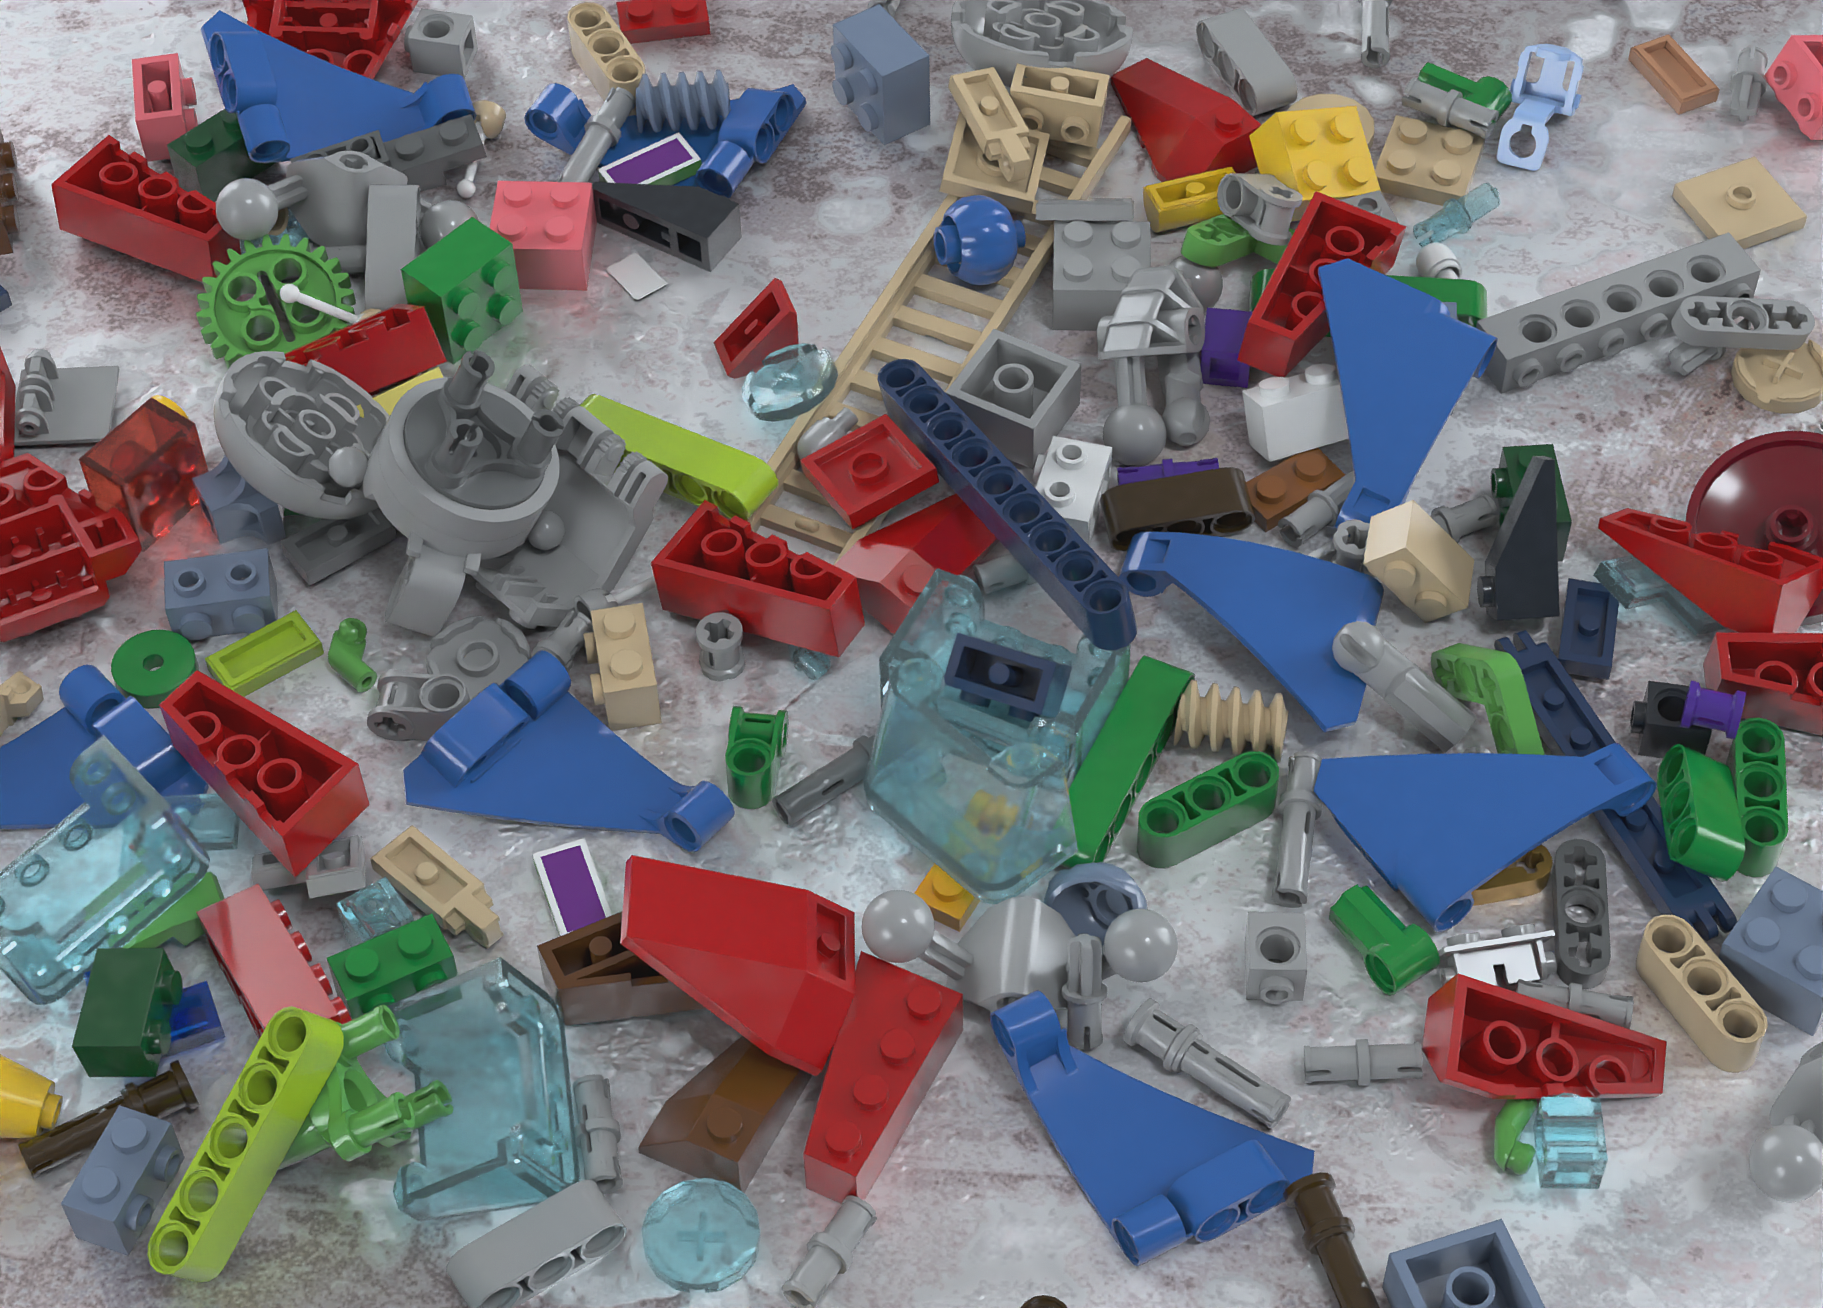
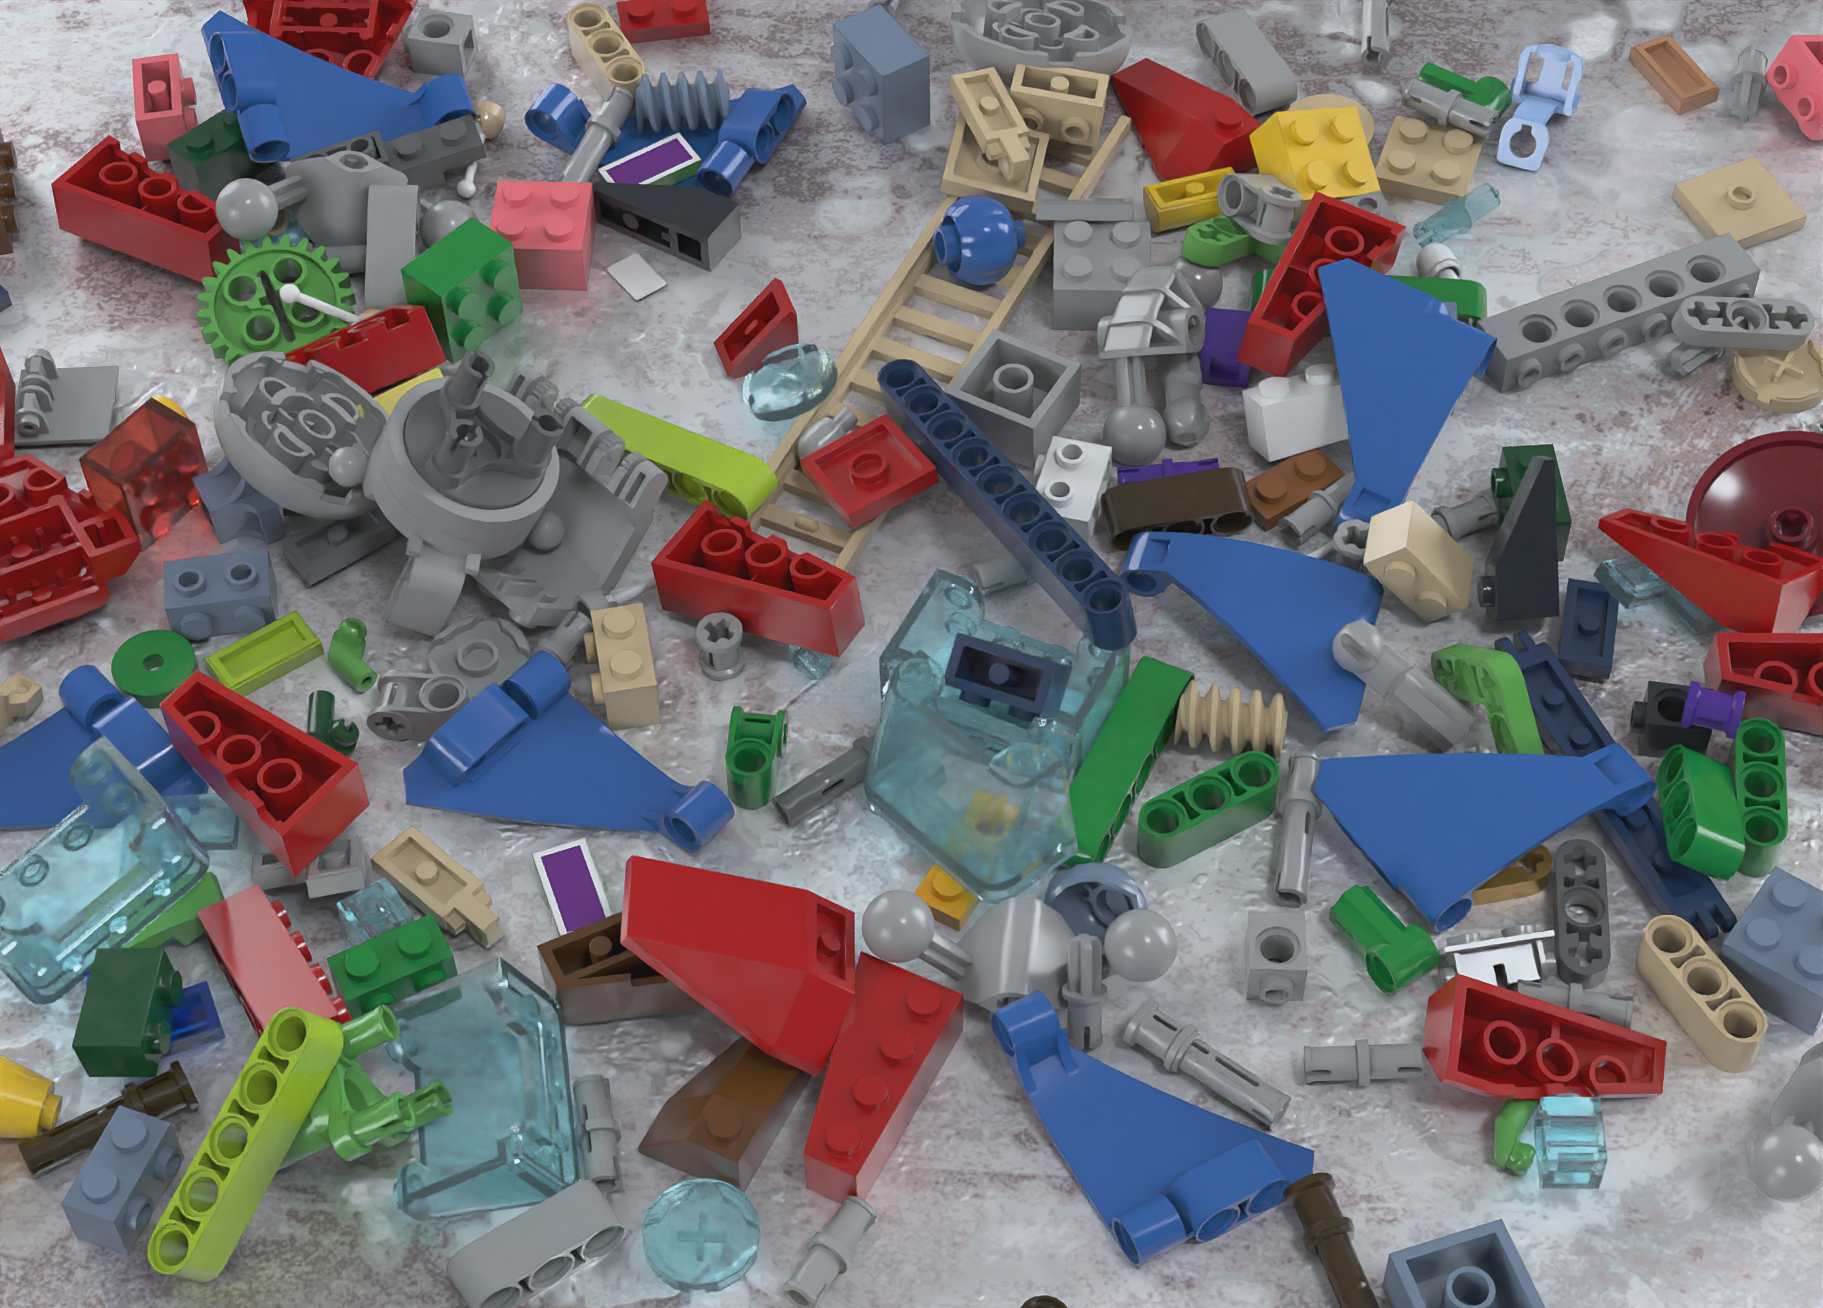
red wedge [834,493,999,643] -> none
none -> dark green arm [307,690,359,754]

